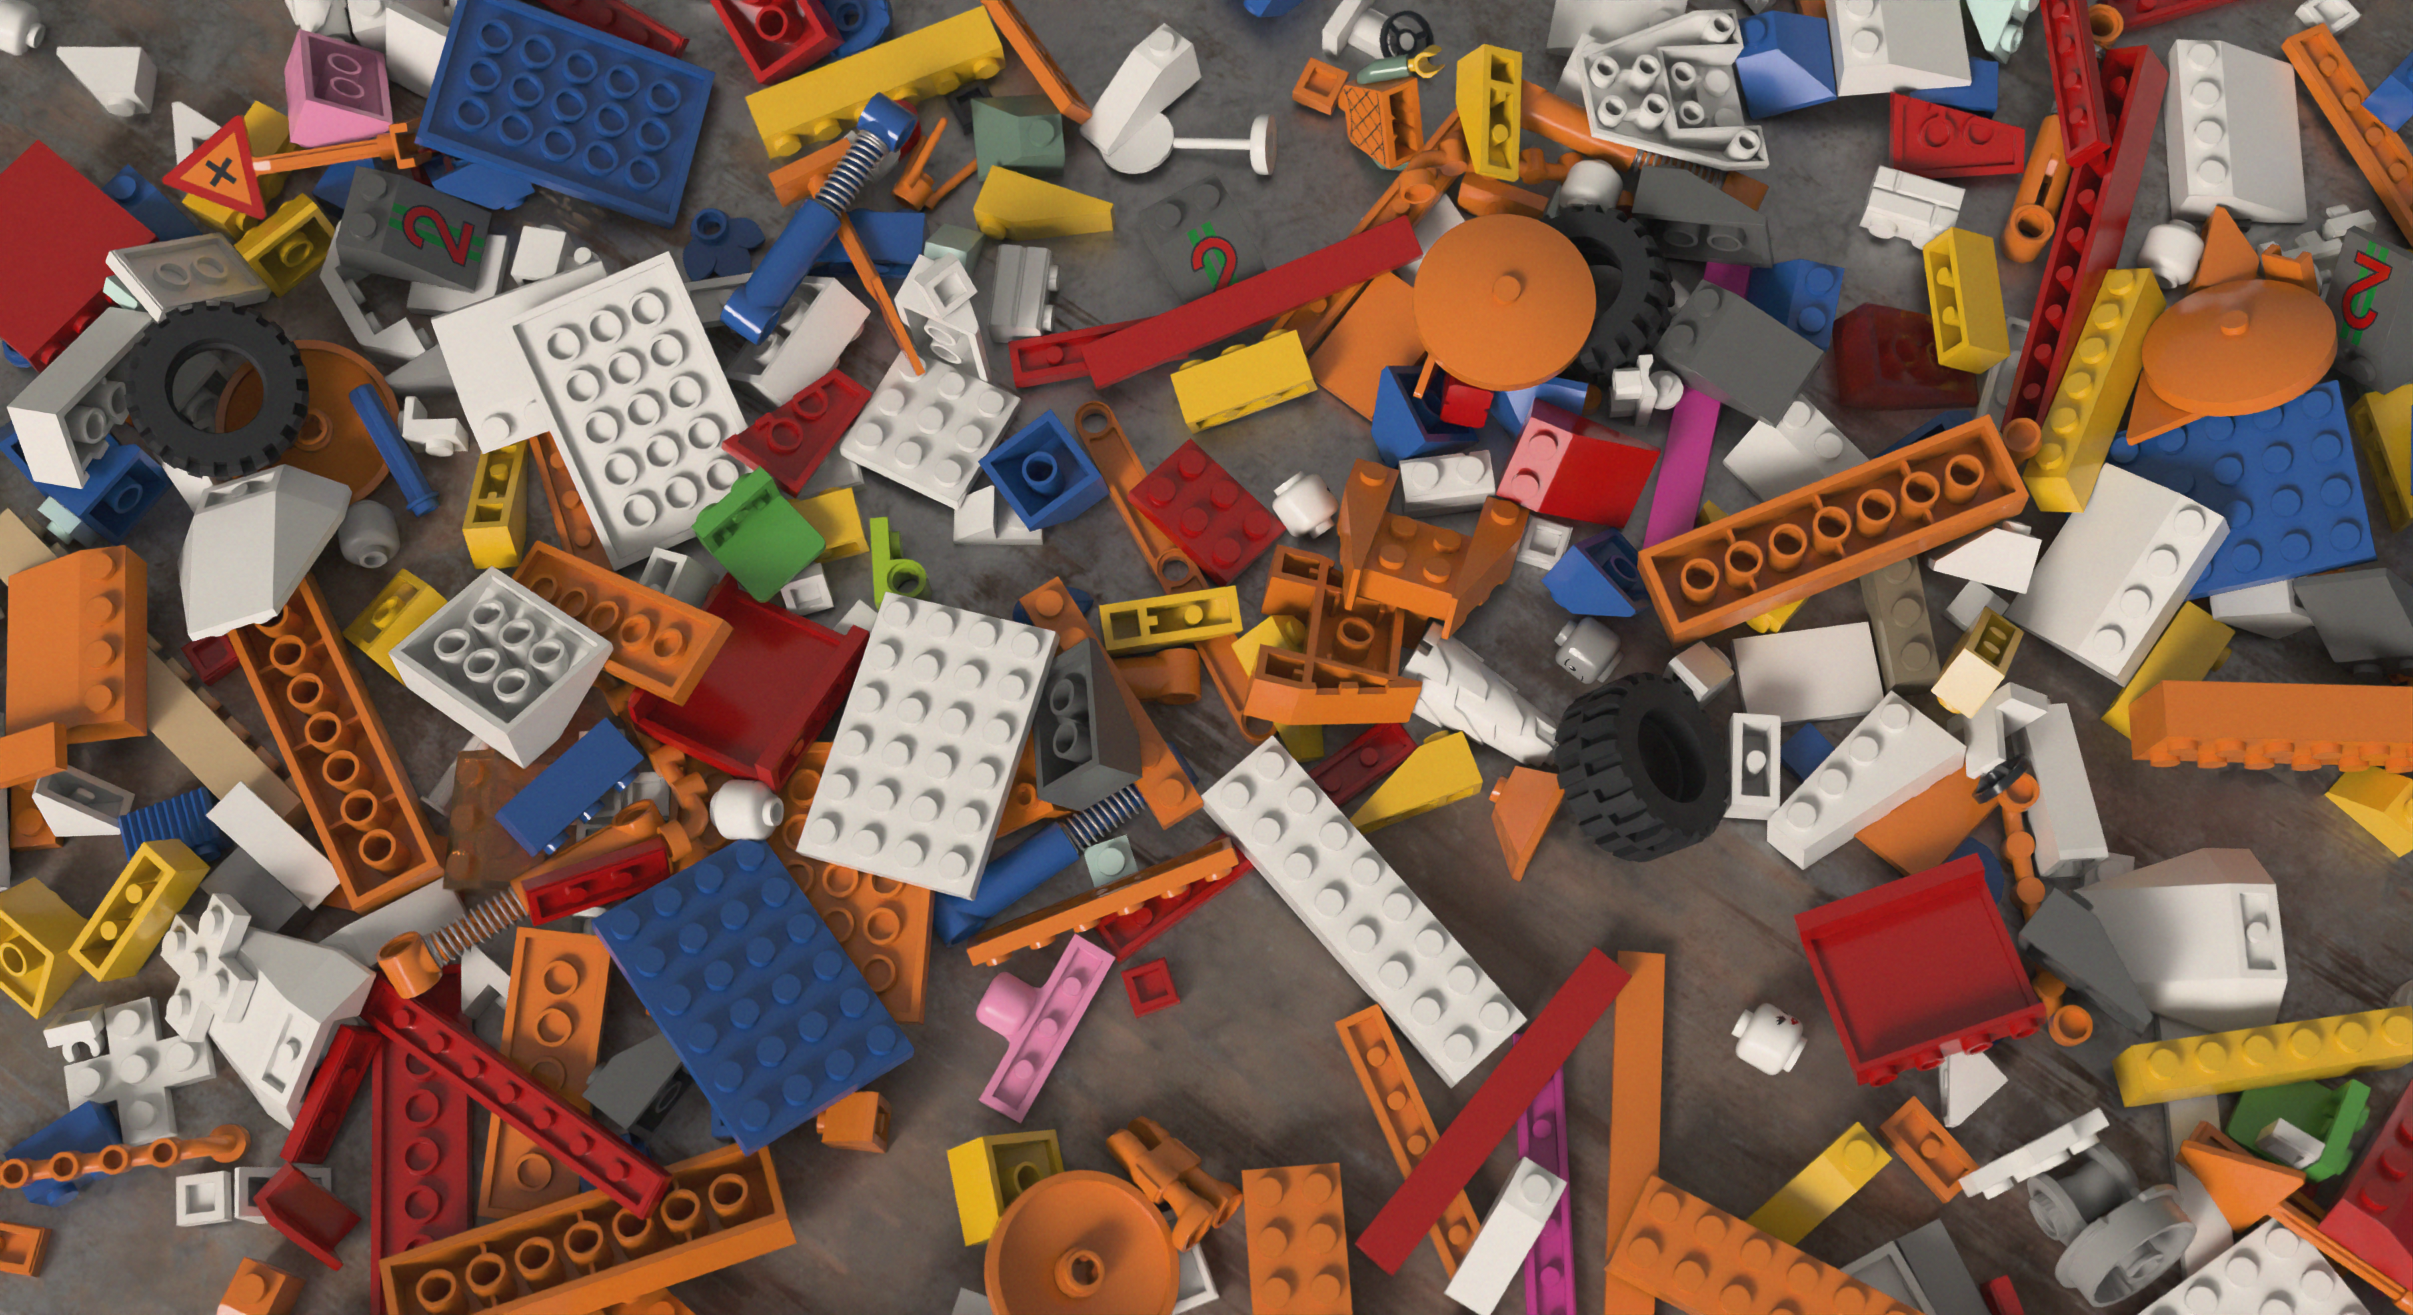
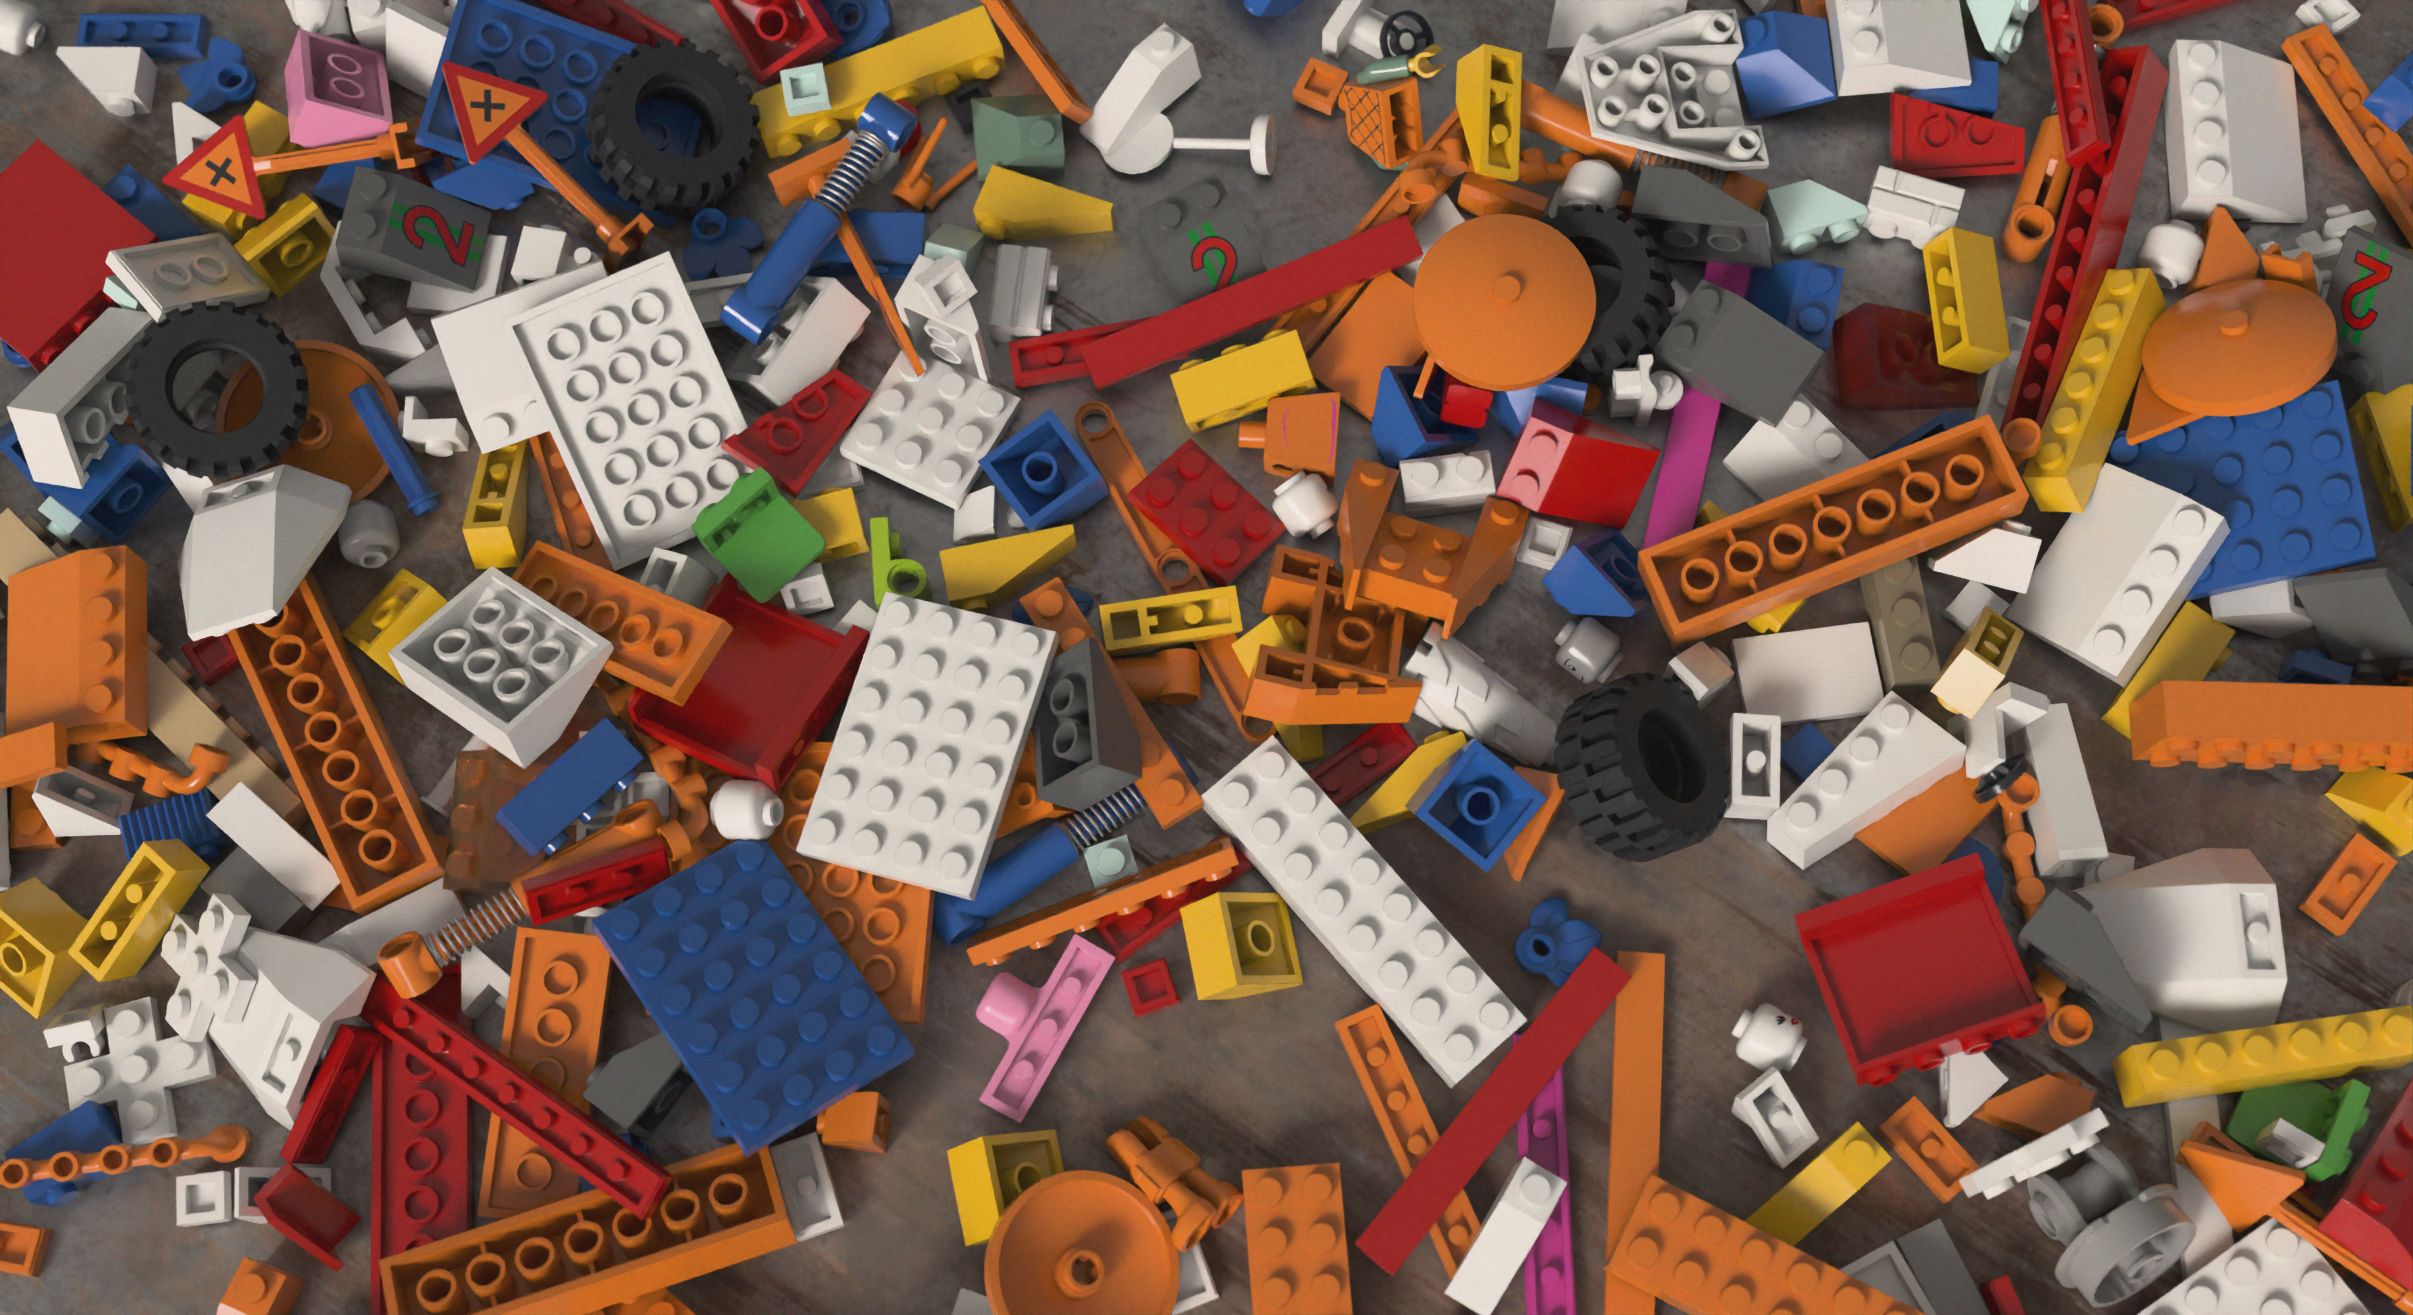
none -> orange bar [67,739,232,798]
none -> blue tile [76,13,210,58]
none -> blue plate [177,37,258,114]
none -> orange piece [442,61,654,275]
none -> black tyre [585,39,761,217]
none -> white plate [770,1132,846,1242]
none -> light aqua plate [780,63,832,117]
none -> yellow slope [939,524,1078,614]
none -> yellow slope [1180,892,1304,1000]
none -> orange torso [1238,392,1341,488]
none -> blue slope [1405,738,1548,873]
none -> blue plate [1514,897,1603,988]
none -> white slope [1731,1066,1819,1169]
none -> light aqua slope [1760,179,1868,256]
none -> orange slope [1971,1072,2095,1151]
none -> blue bracket [2277,650,2354,685]
none -> orange plate [2298,832,2398,937]

